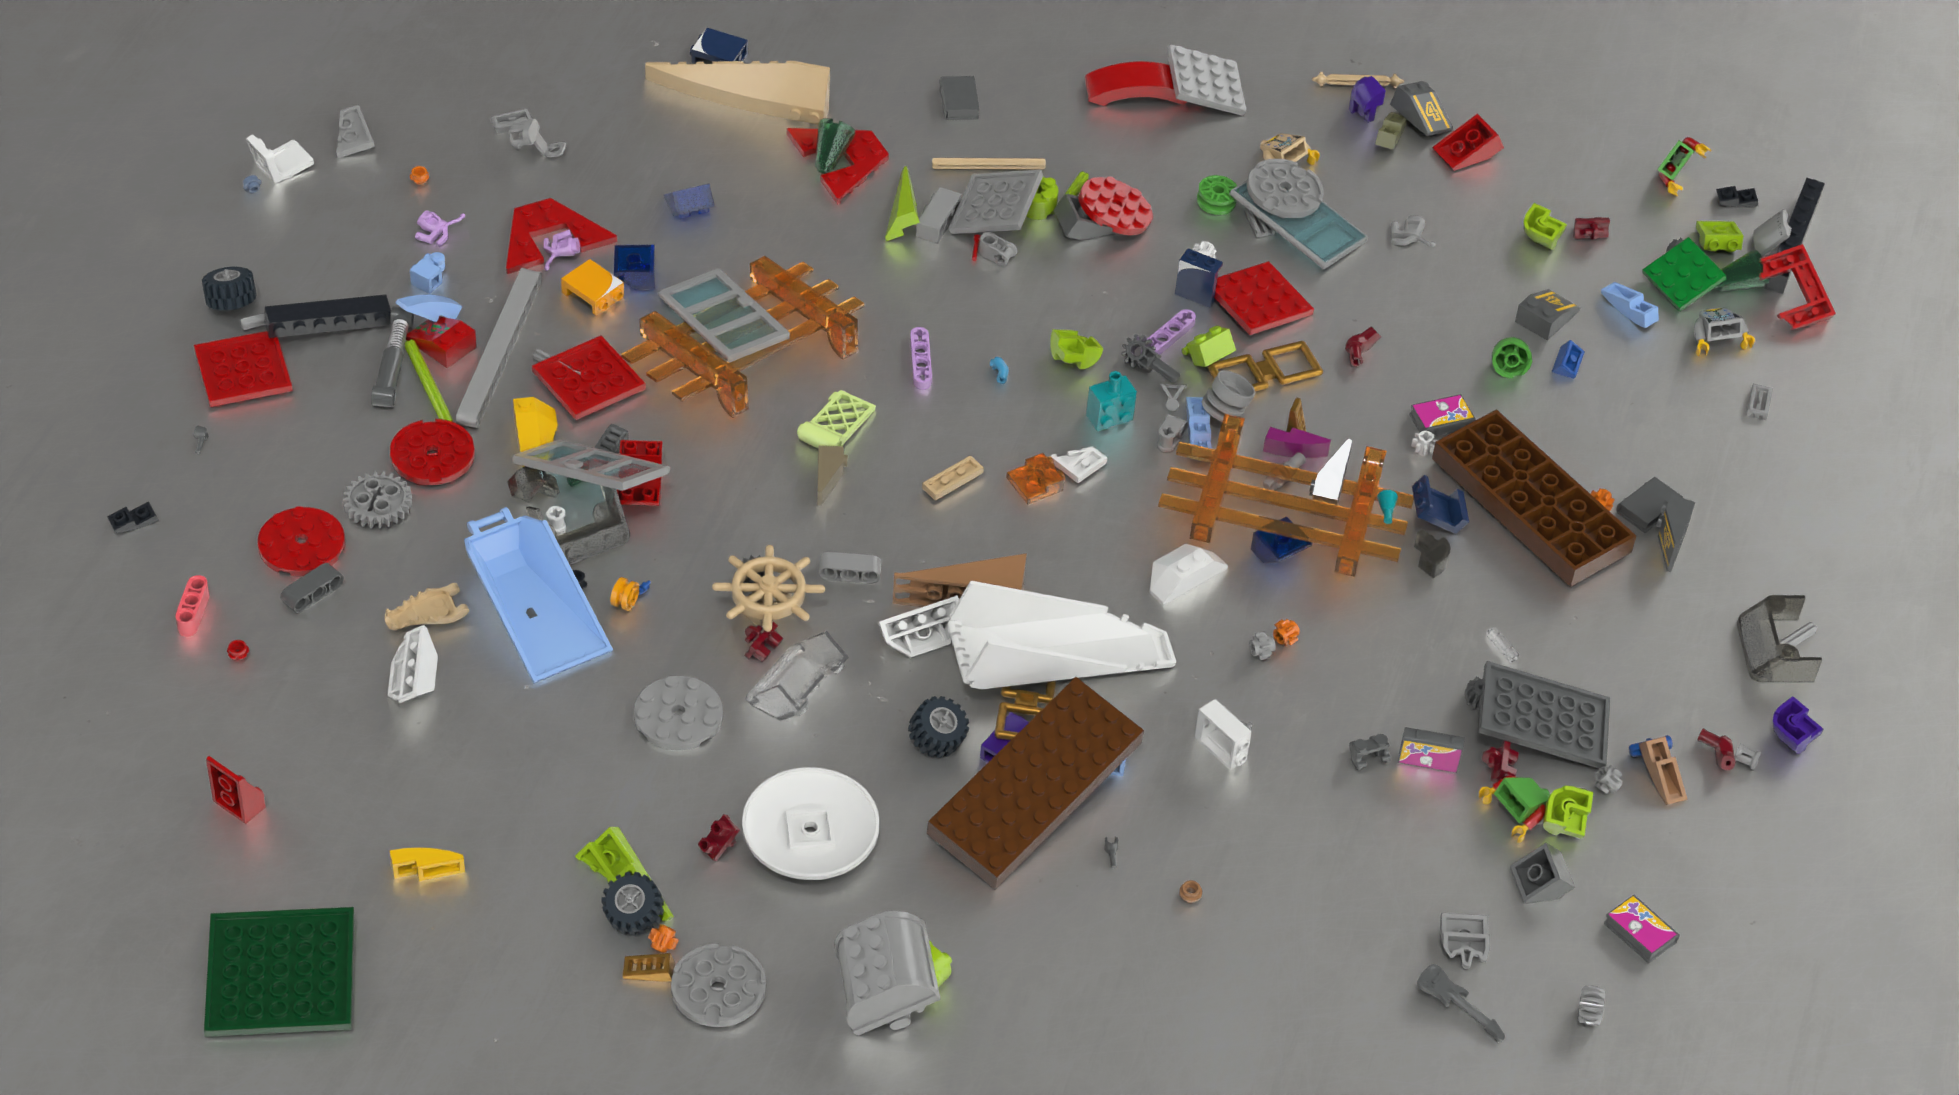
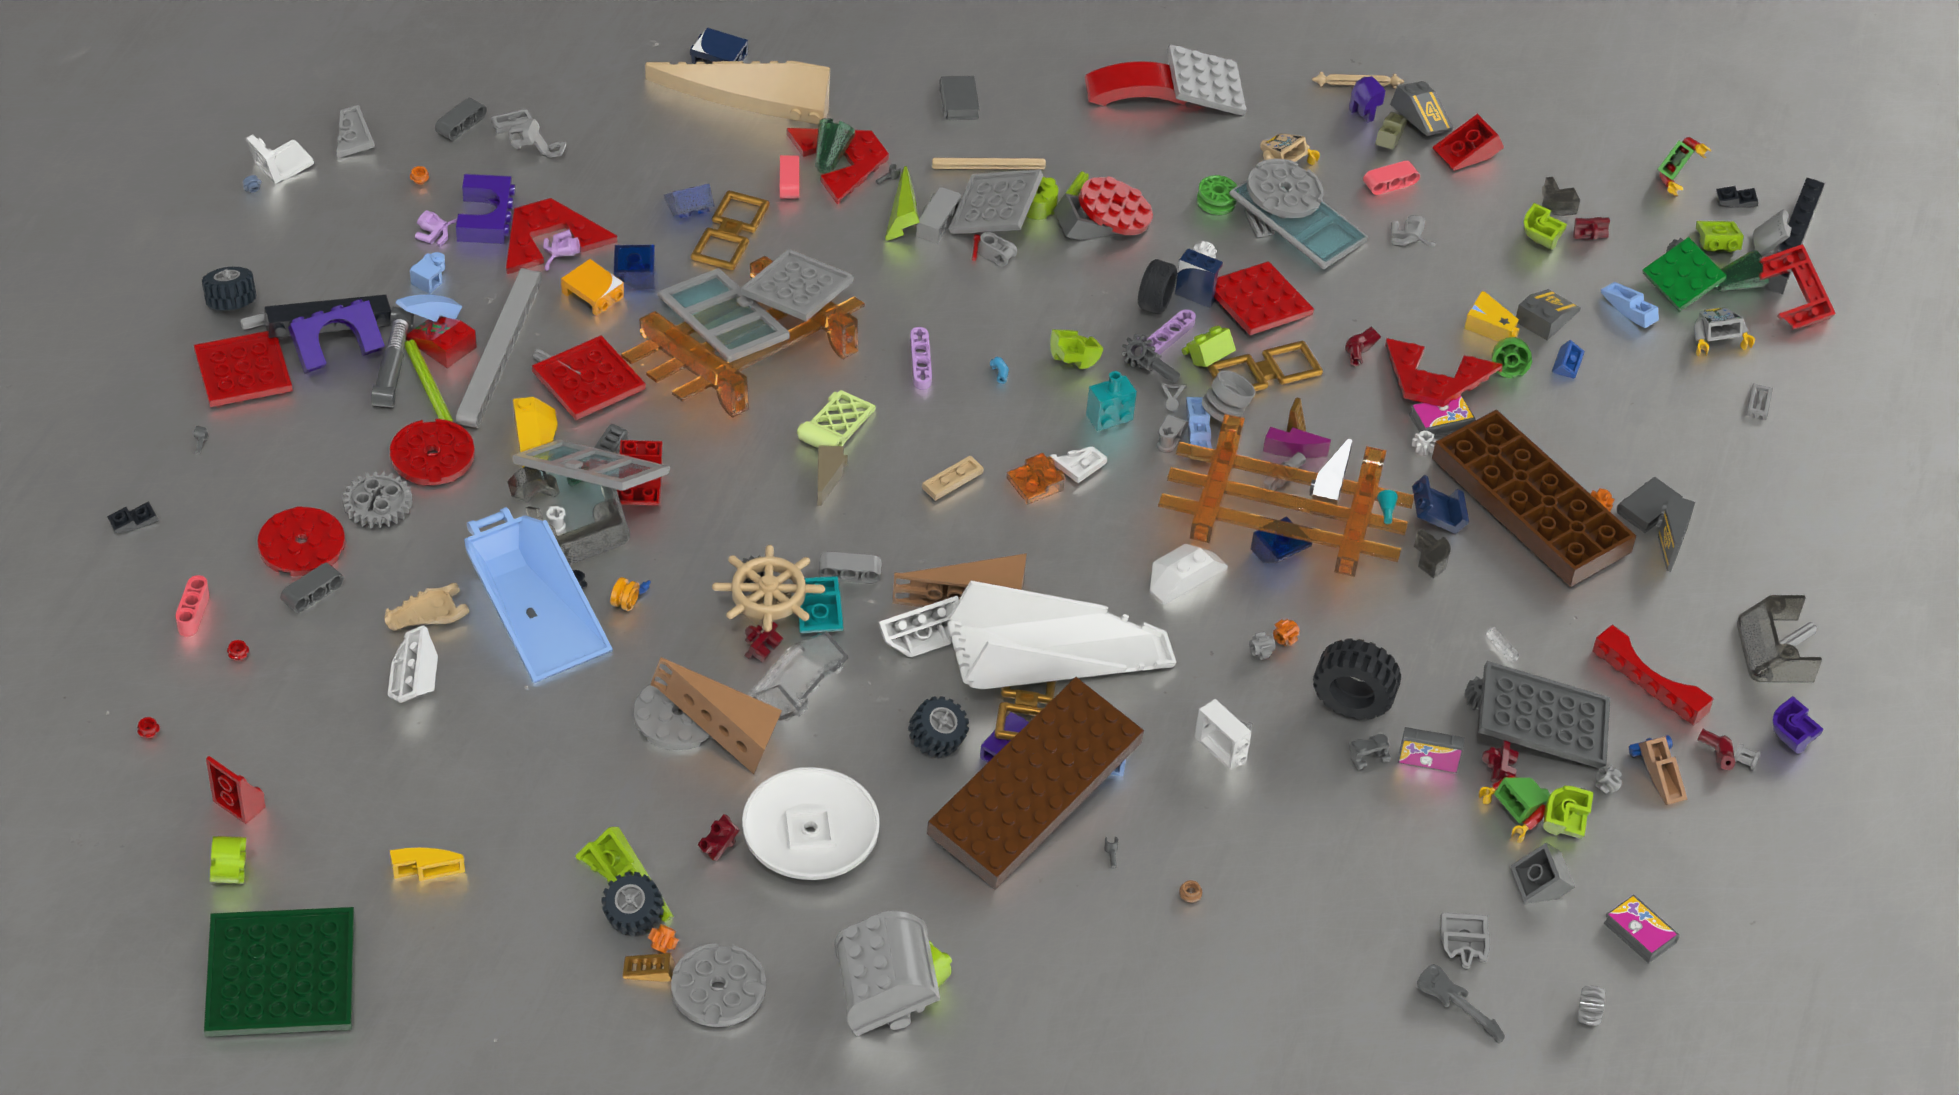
none -> red plate [137,717,160,738]
none -> lime brick [210,836,246,884]
none -> dark purple arch [288,299,385,374]
none -> dark grey beam [435,98,487,141]
none -> dark purple arch [456,174,515,244]
none -> medium nougat piece [650,657,782,774]
none -> pearl gold bar [691,190,770,270]
none -> light grey plate [741,249,854,321]
none -> coral beam [780,155,799,199]
none -> teal slope [797,576,843,633]
none -> dark grey hand [876,164,901,184]
none -> black tyre [1138,259,1177,314]
none -> black tyre [1313,638,1401,720]
none -> coral beam [1363,160,1420,195]
none -> red wing [1385,338,1503,407]
none -> yellow slope [1464,291,1520,342]
none -> clear smoke brick [1542,177,1580,216]
none -> red arch [1592,624,1714,726]

